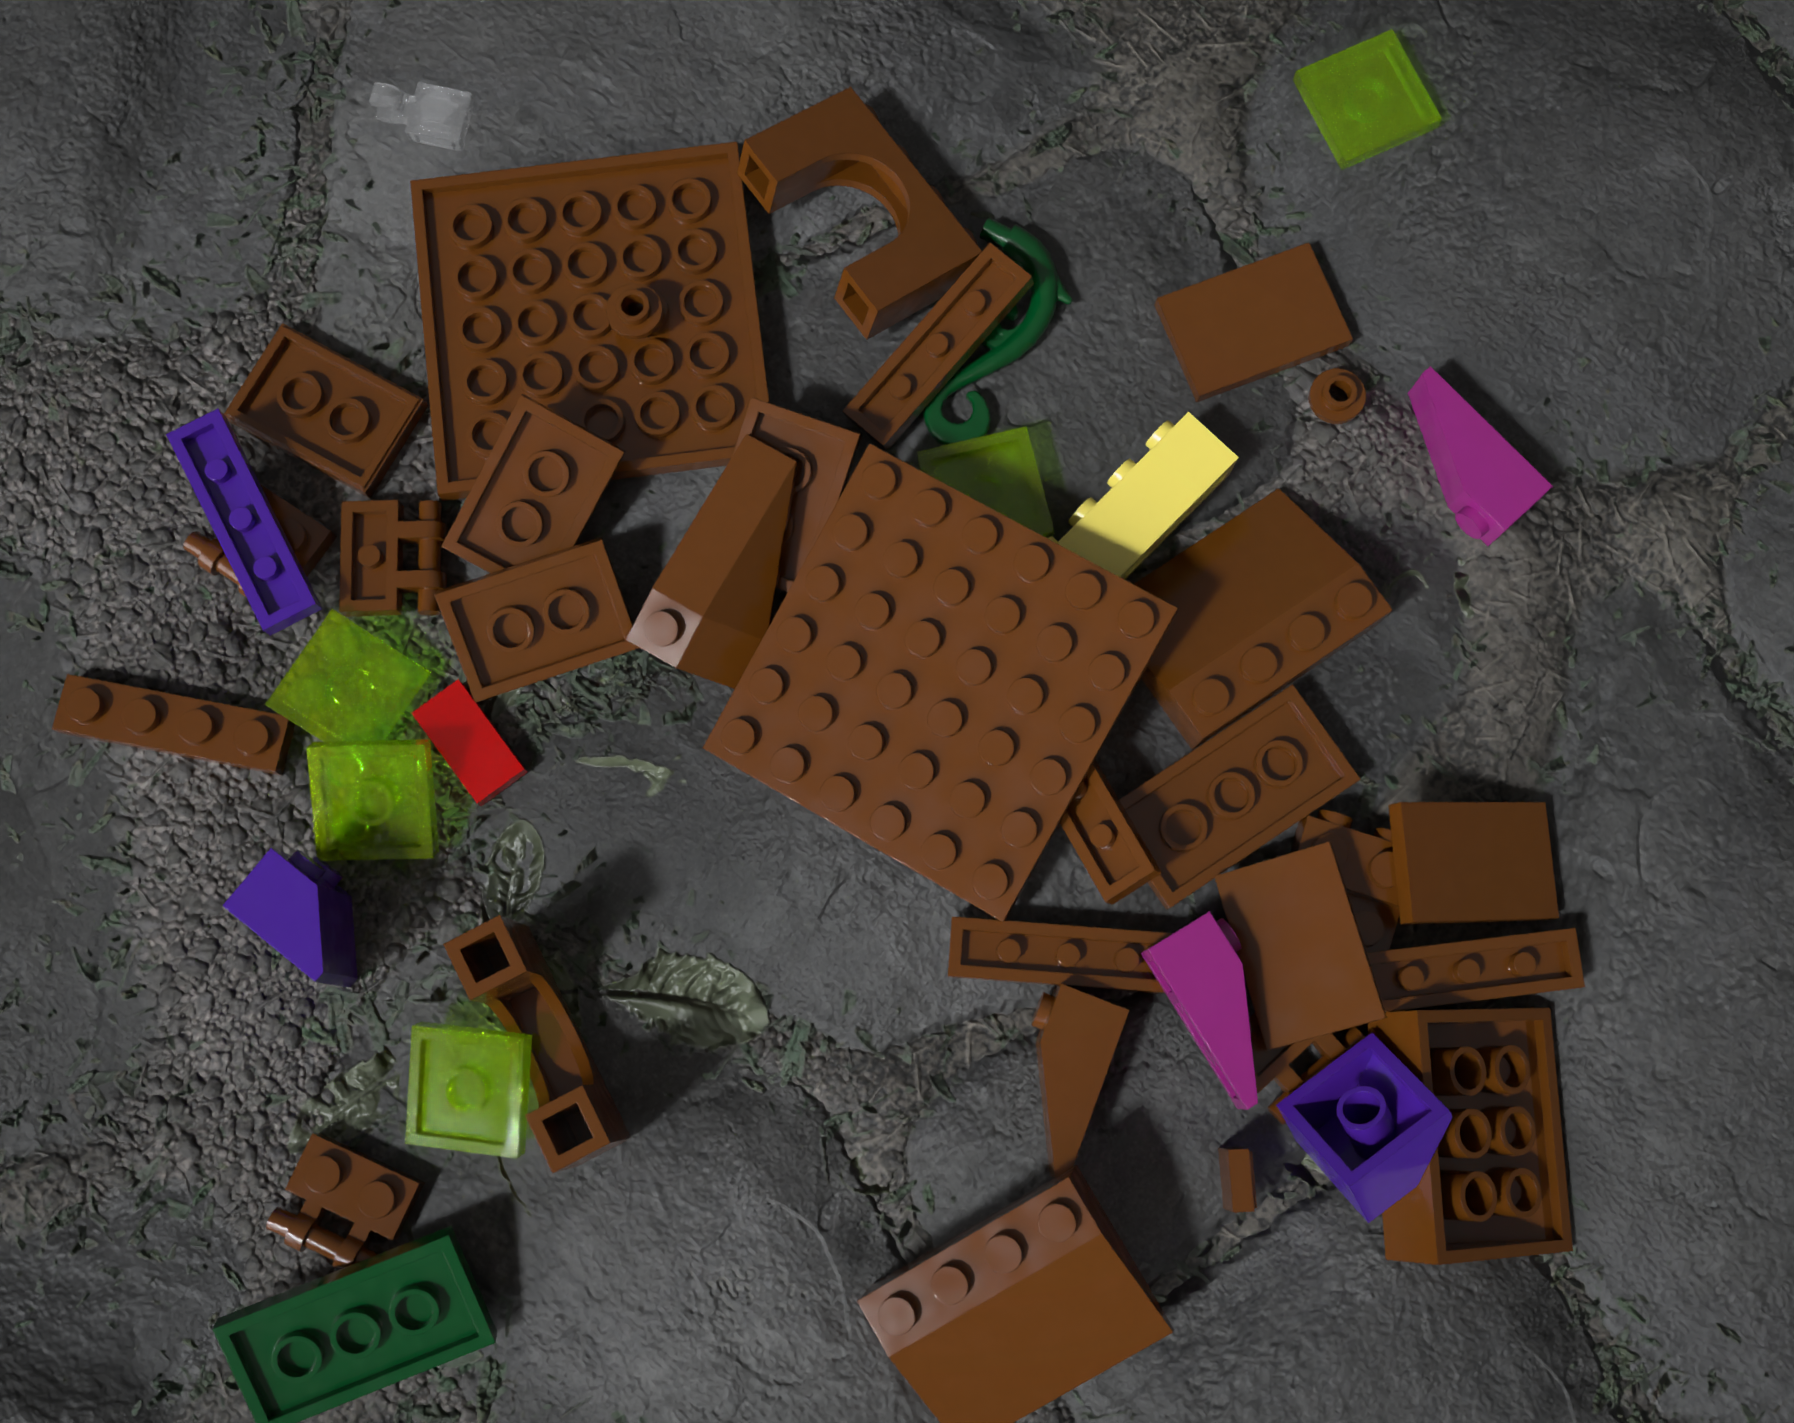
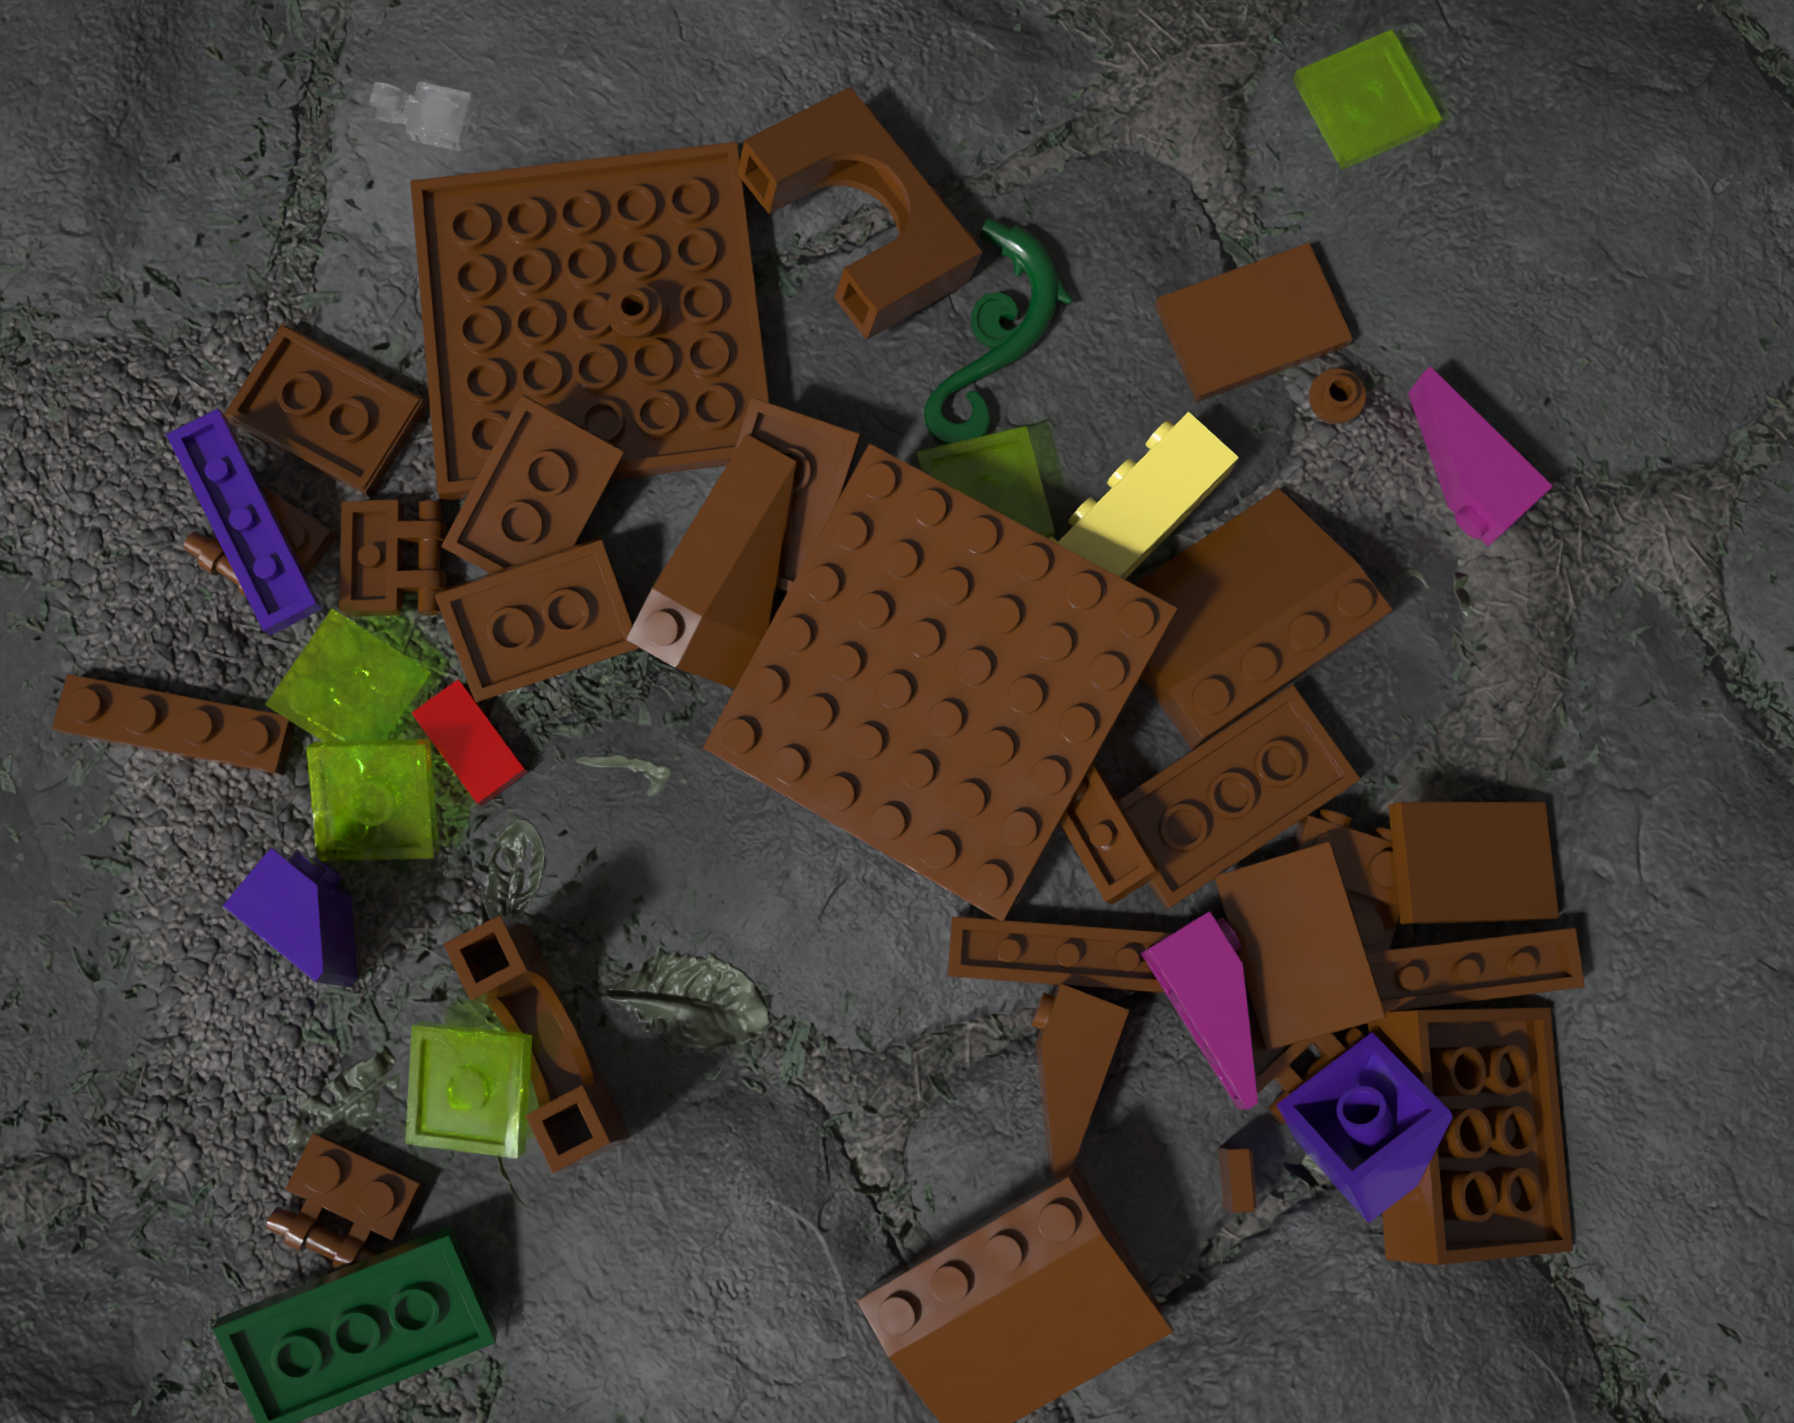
reddish brown plate [842,243,1034,451] -> none

